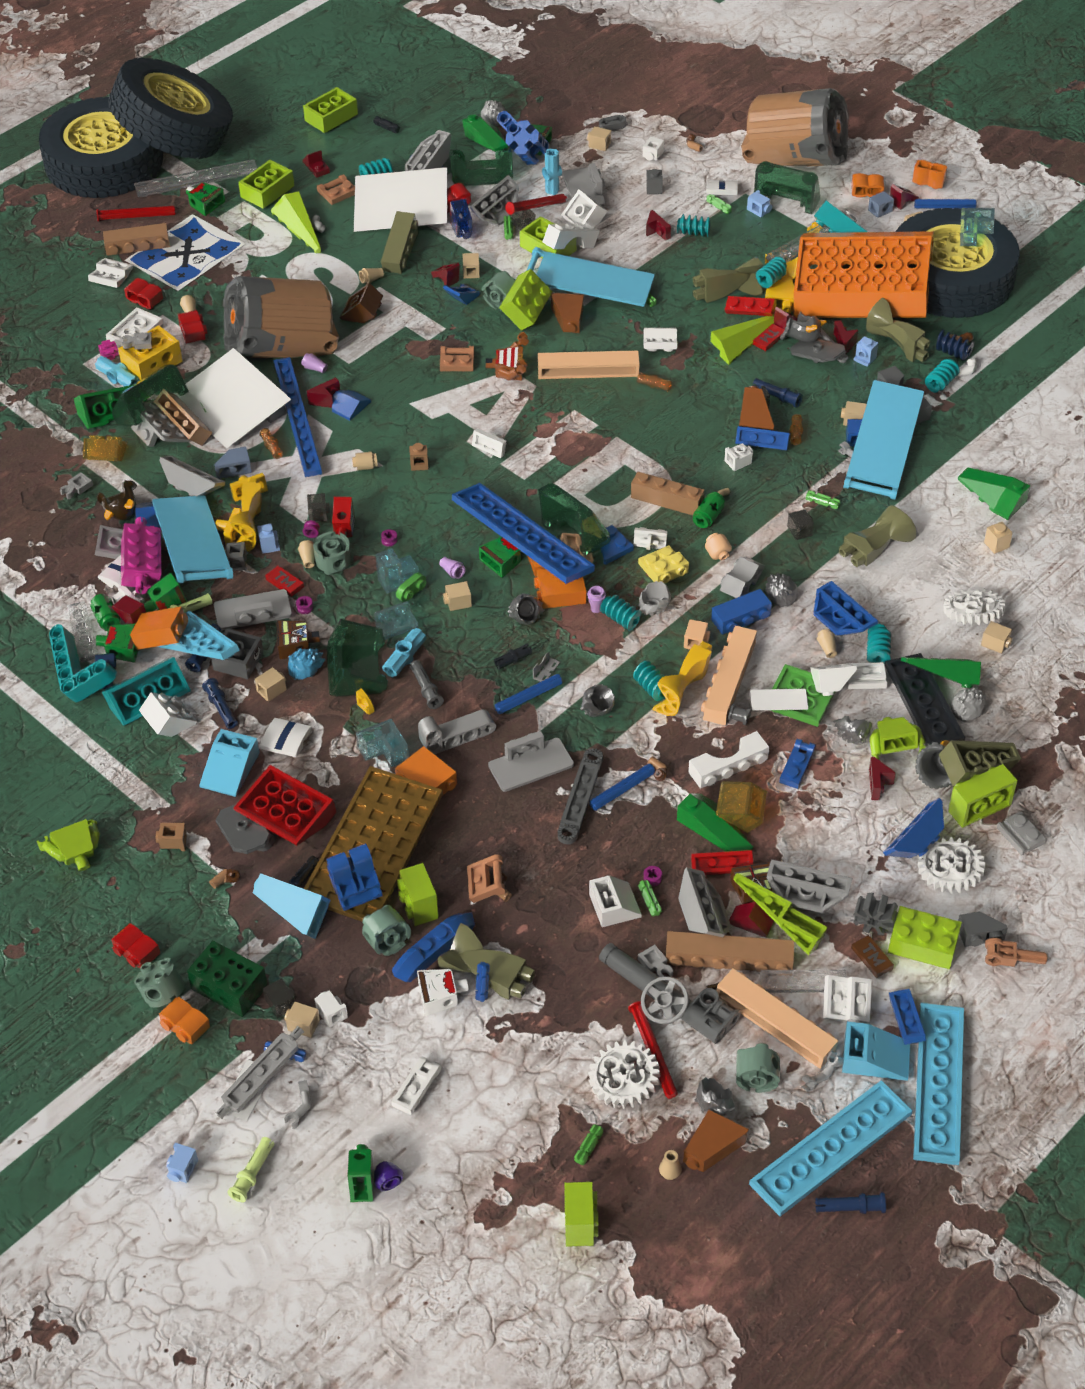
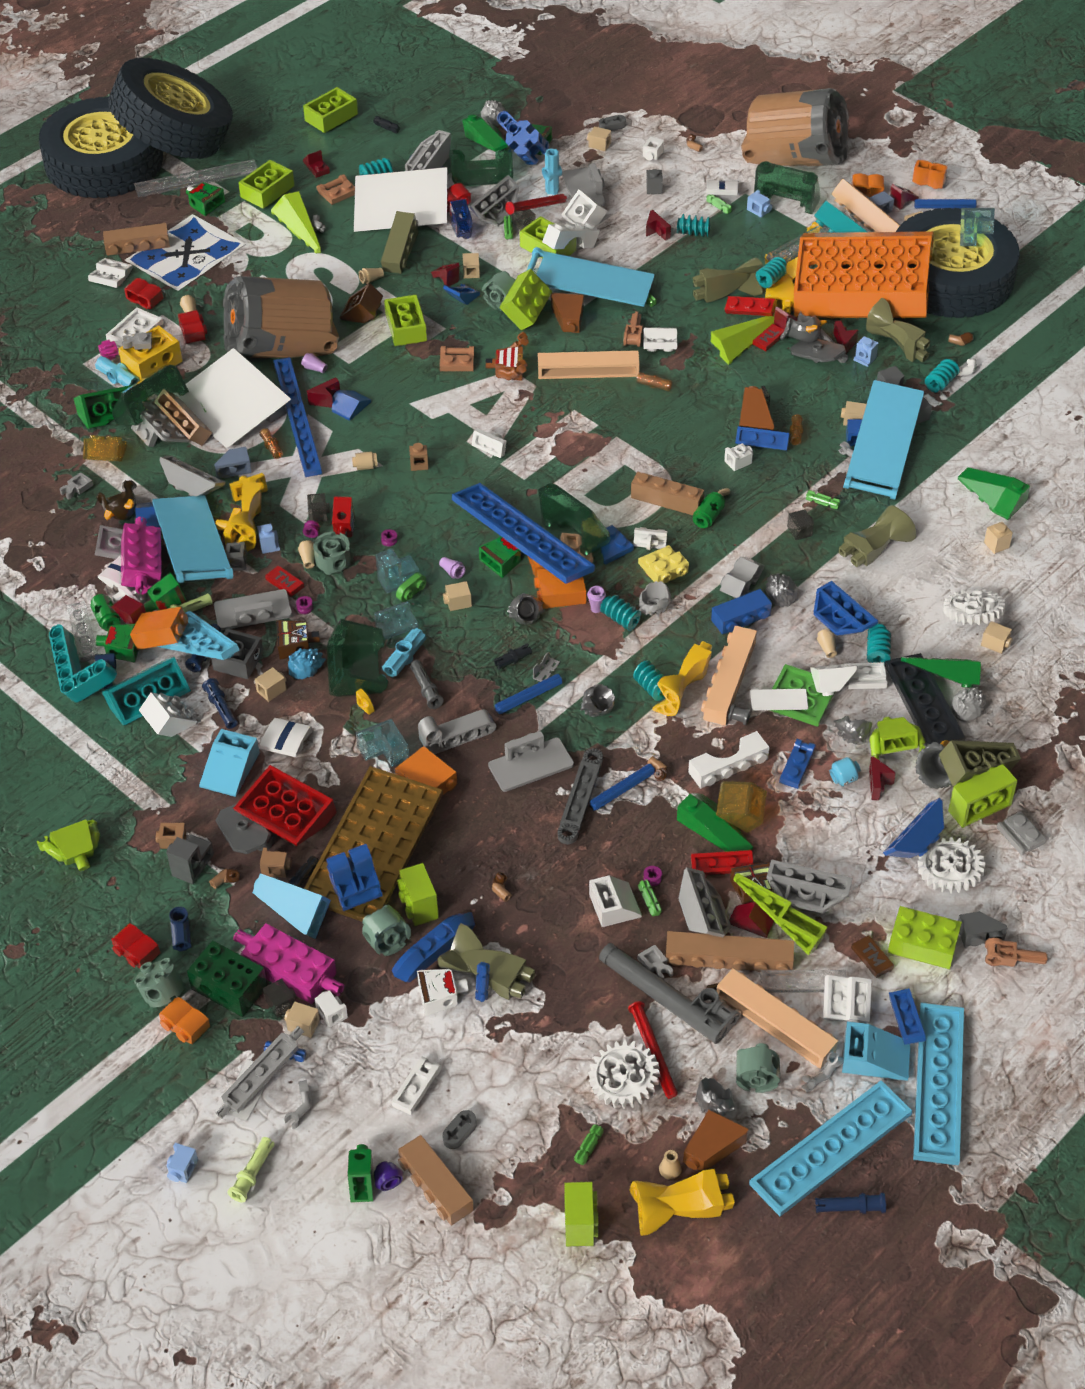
red axle [96,206,176,222] -> none
nougat plate [467,855,505,903] -> none
light grey wheel [641,977,689,1024] -> none
light nougat brick [684,620,710,649] -> none
light nougat head [705,533,732,561] -> none
dark blue pin [752,378,803,408] -> none
dark grey gear [853,892,898,935] -> none
dark blue piece [936,330,974,361] -> none
none -> dark grey brick [166,834,214,884]
none -> dark blue piece [169,907,191,952]
none -> dark pink brick [233,923,344,1004]
none -> medium nougat brick [260,848,292,878]
none -> lime brick [384,295,427,346]
none -> medium nougat brick [398,1135,474,1226]
none -> dark grey beam [442,1110,476,1149]
none -> nougat connector [623,311,643,347]
none -> yellow hips [629,1169,734,1236]
none -> medium azure head [829,757,861,786]
none -> light nougat brick [832,179,900,232]

